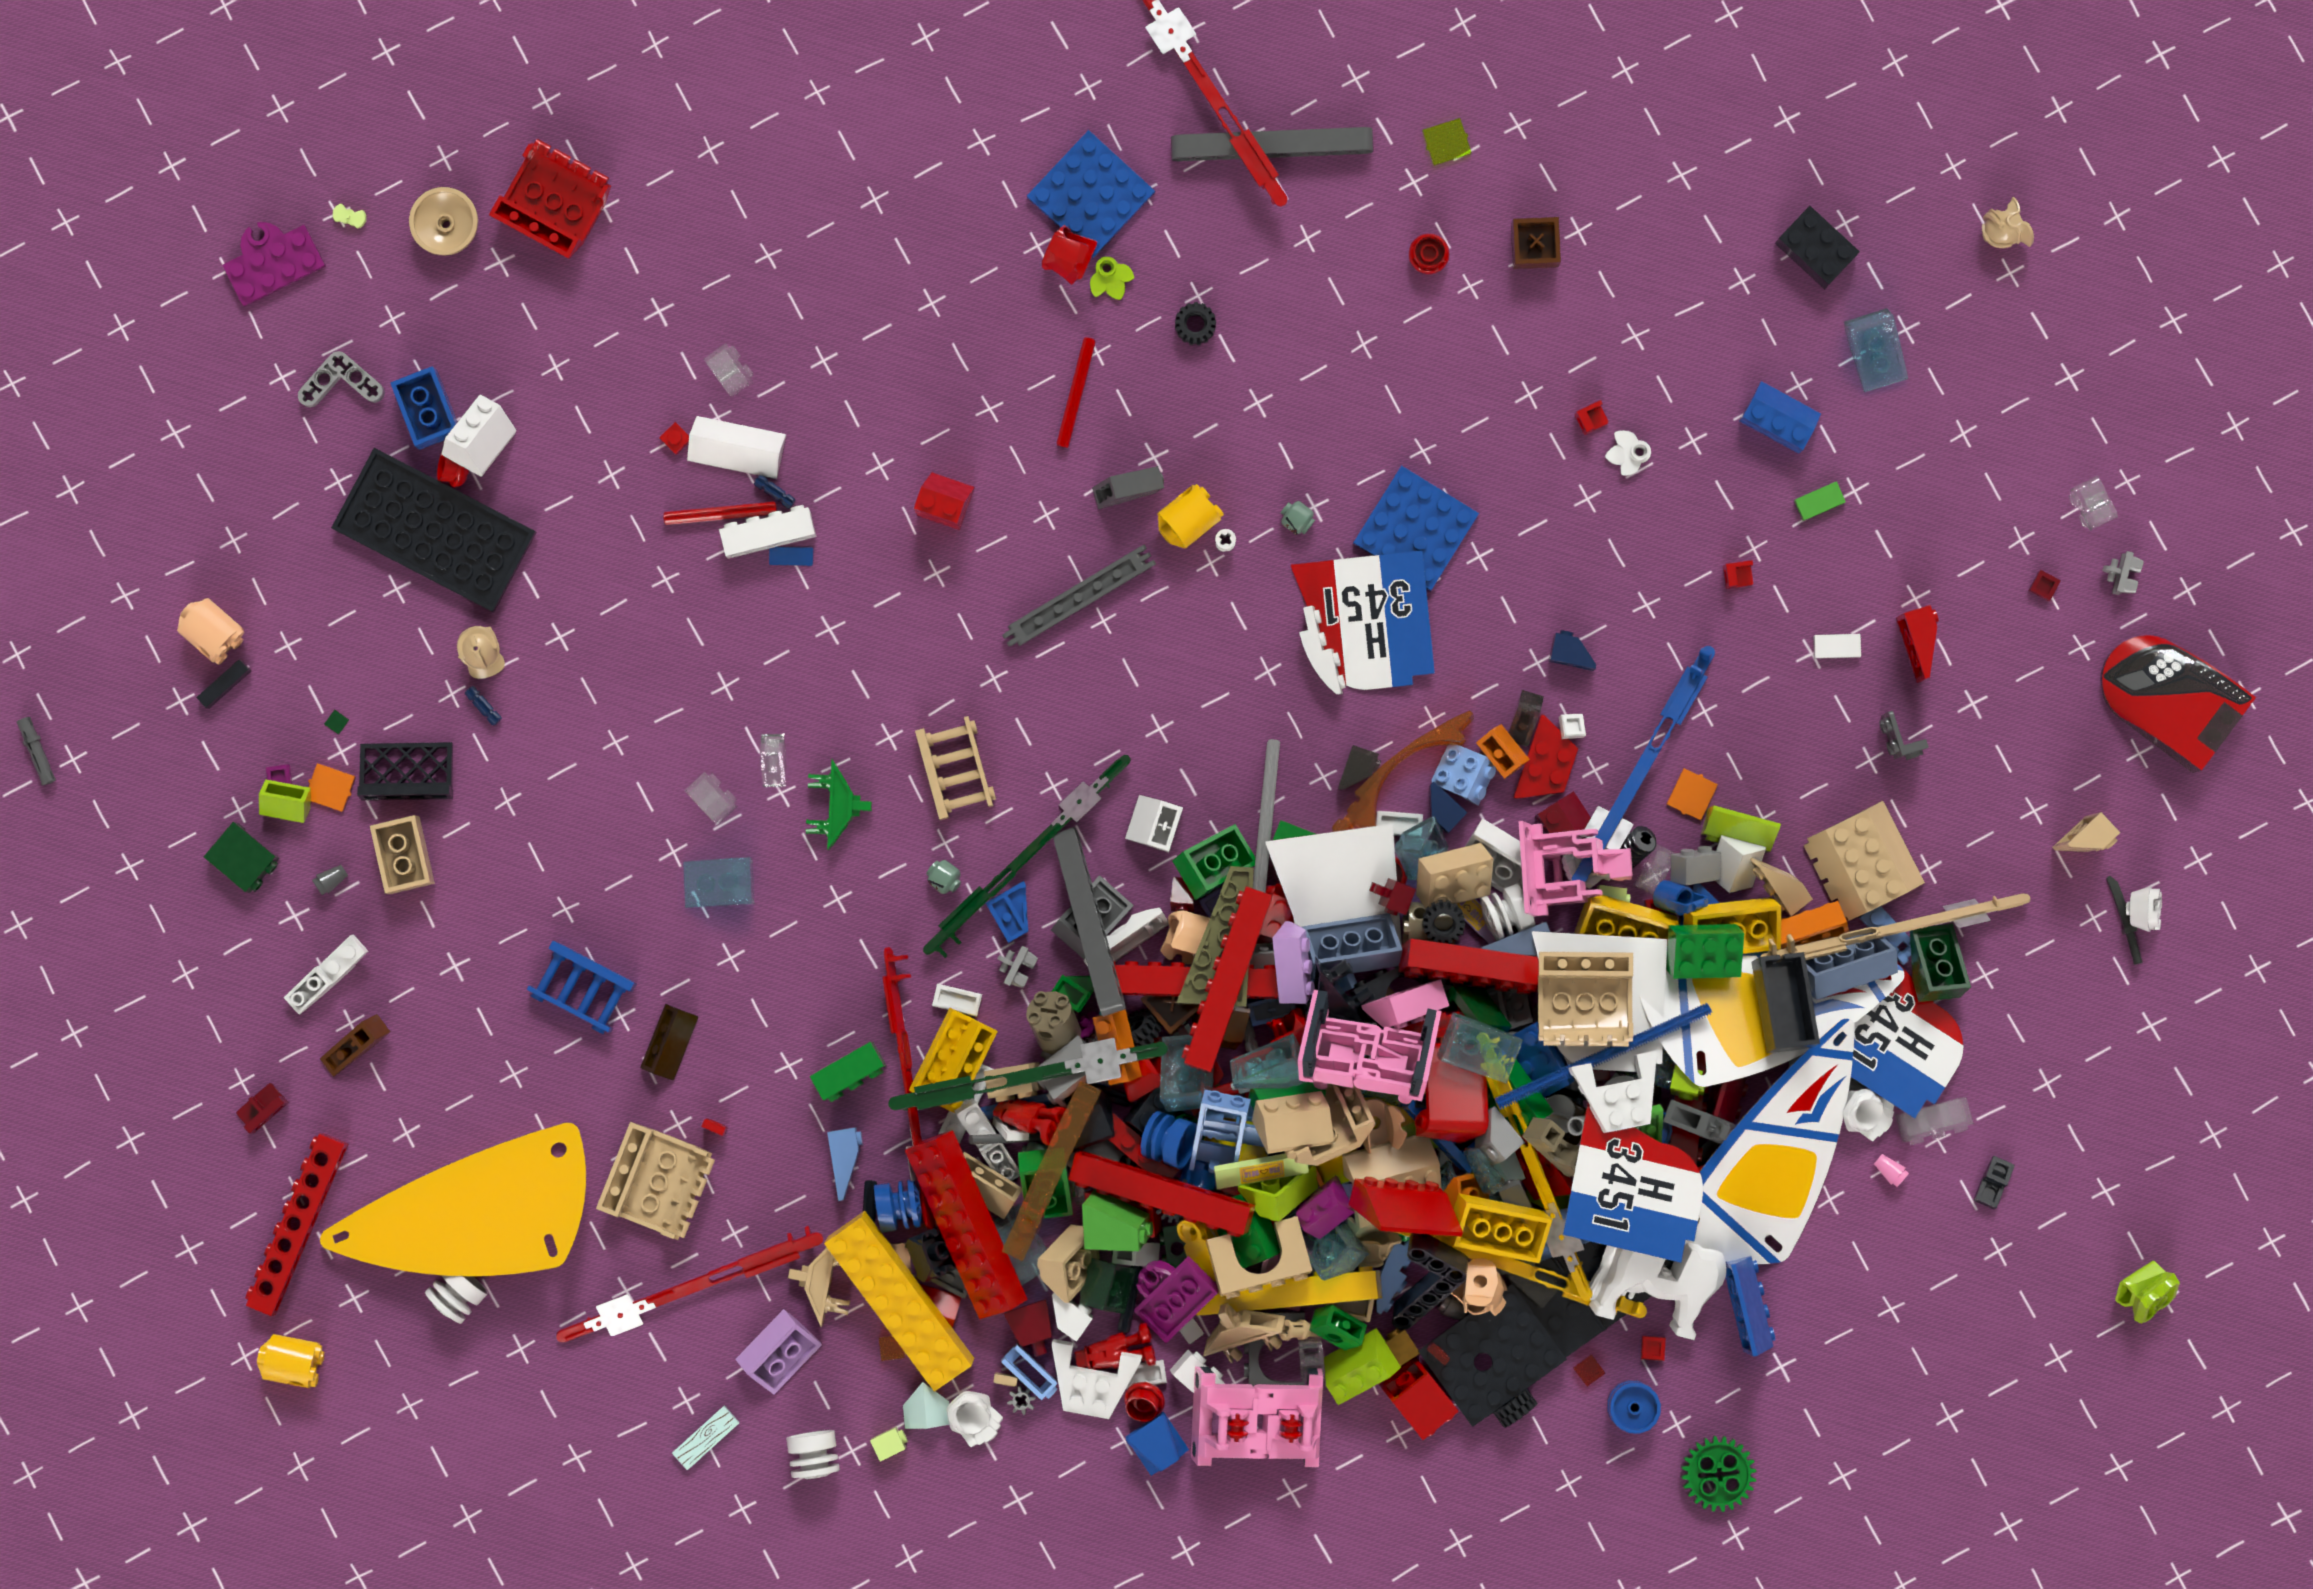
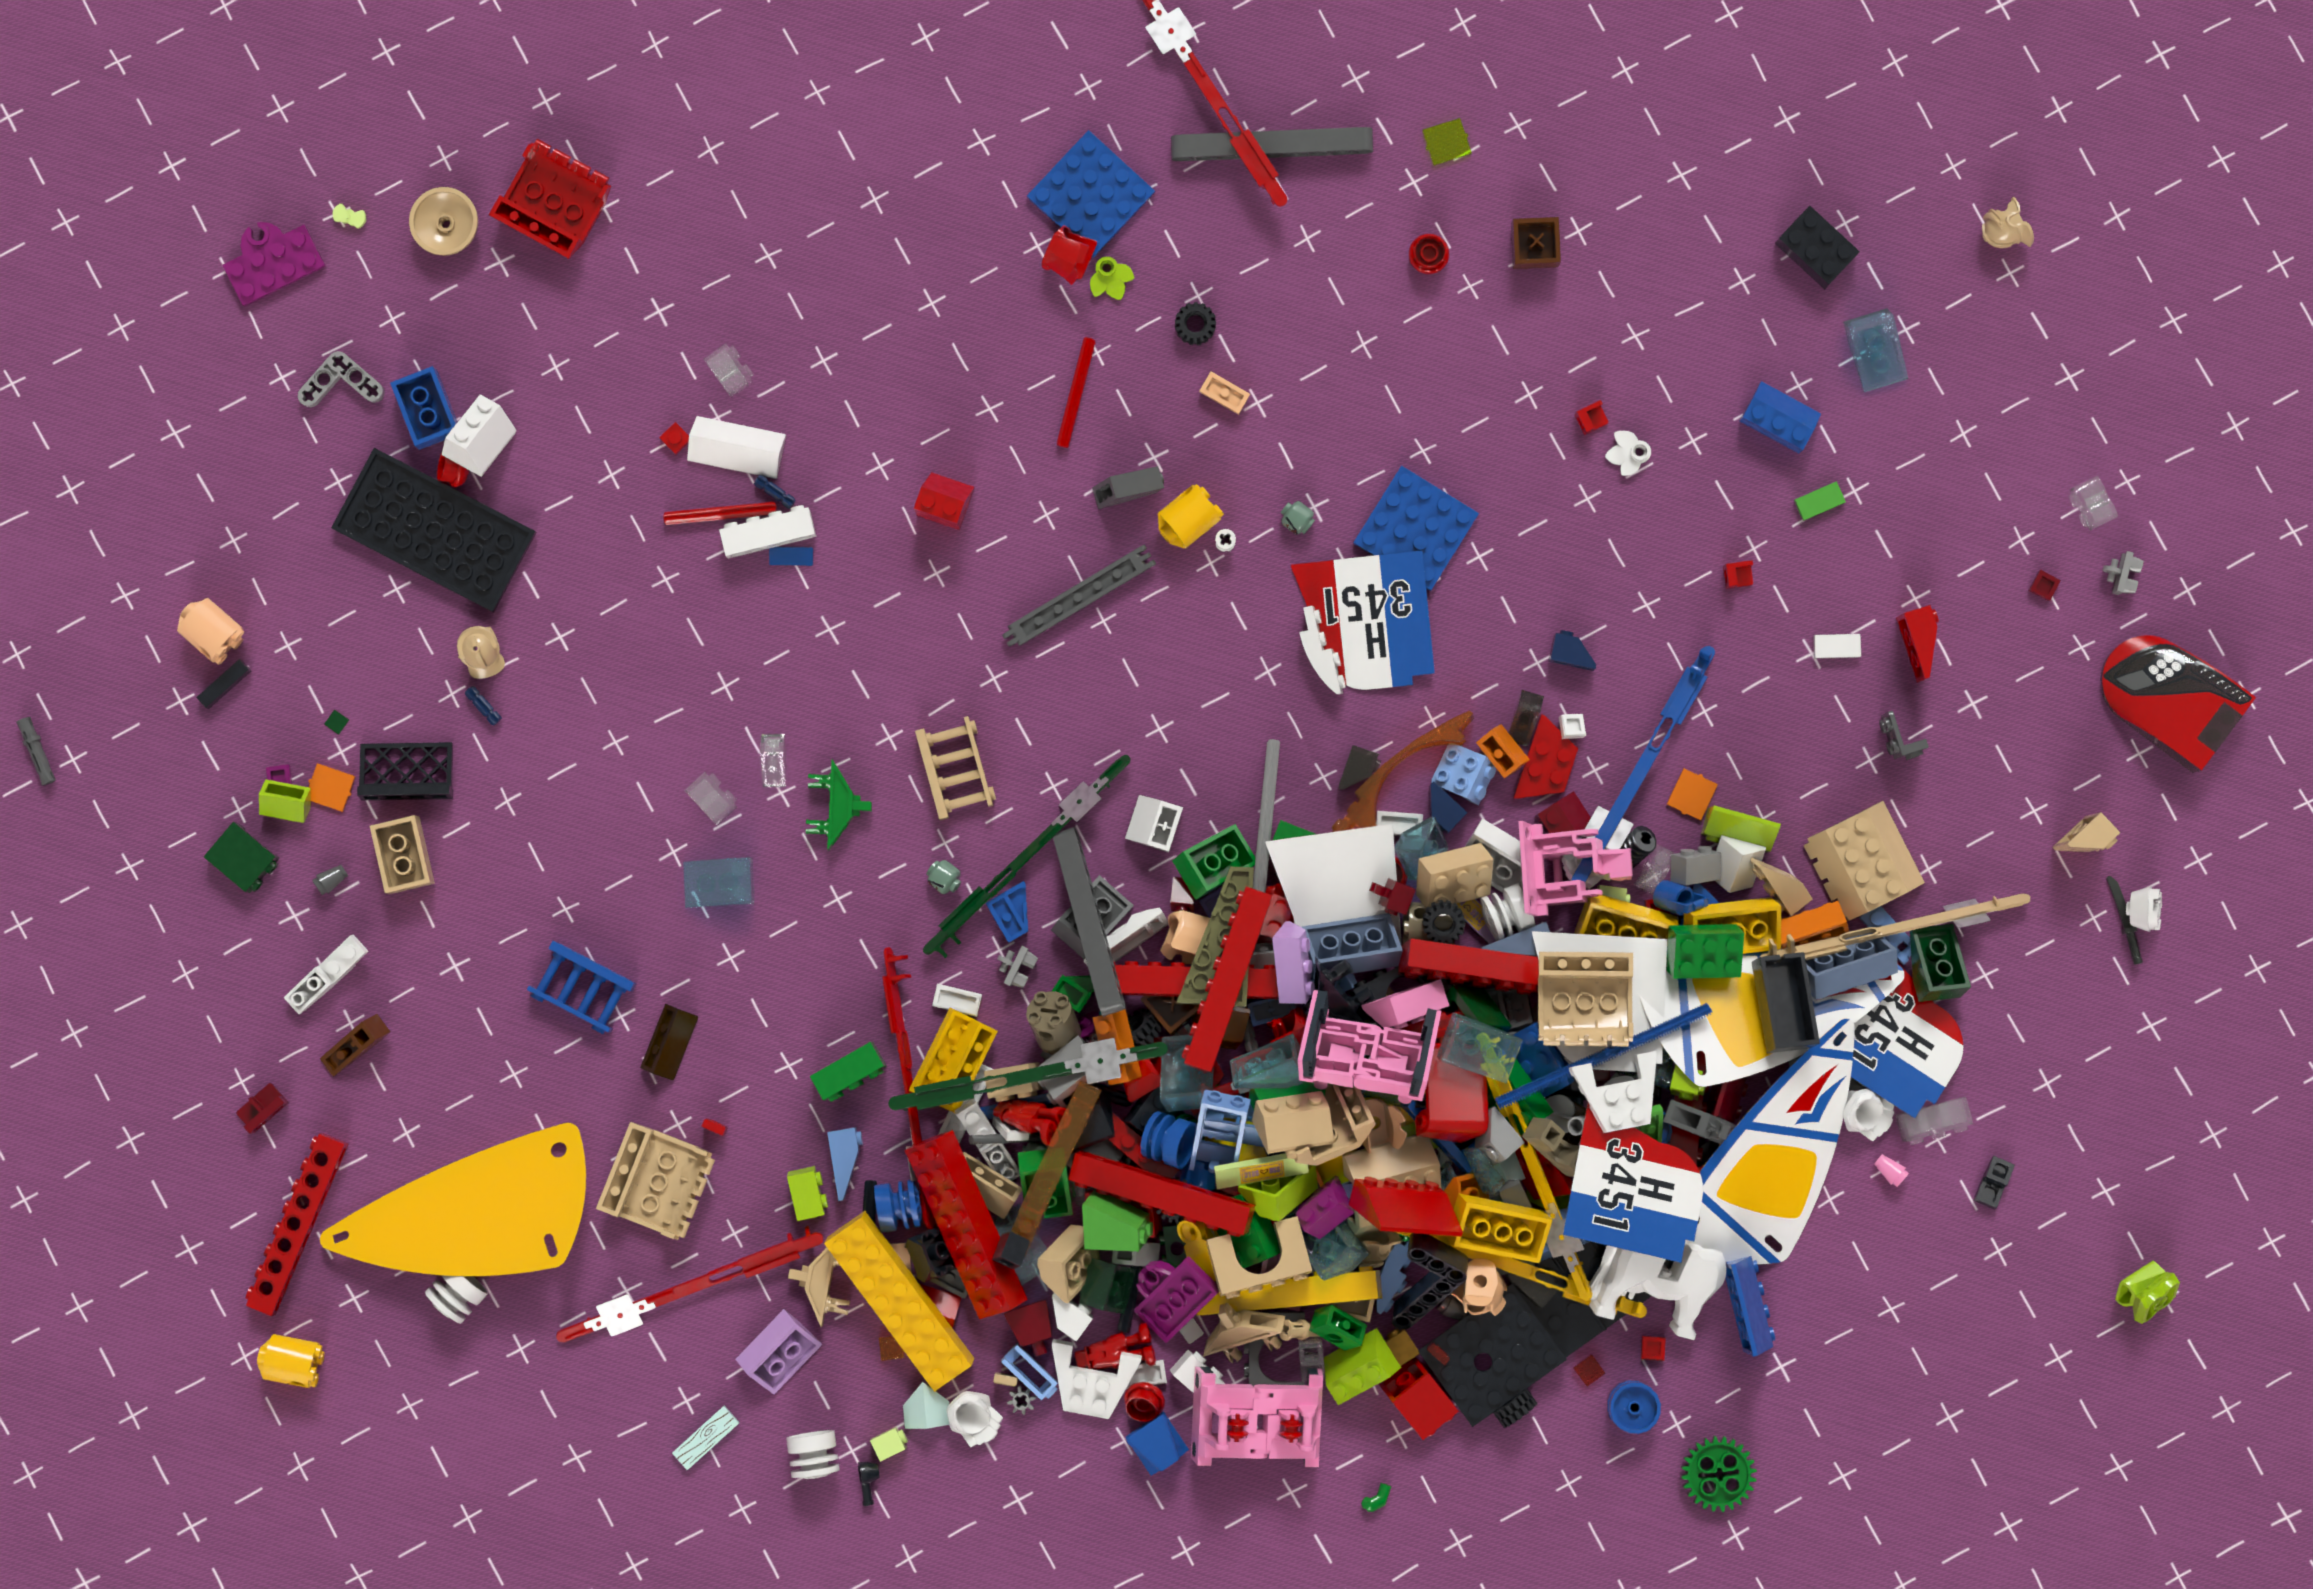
none -> lime brick [787,1166,828,1221]
none -> black bar [858,1462,880,1506]
none -> black panel [992,1231,1030,1269]
none -> light nougat plate [1199,372,1250,415]
none -> green arm [1361,1483,1392,1512]

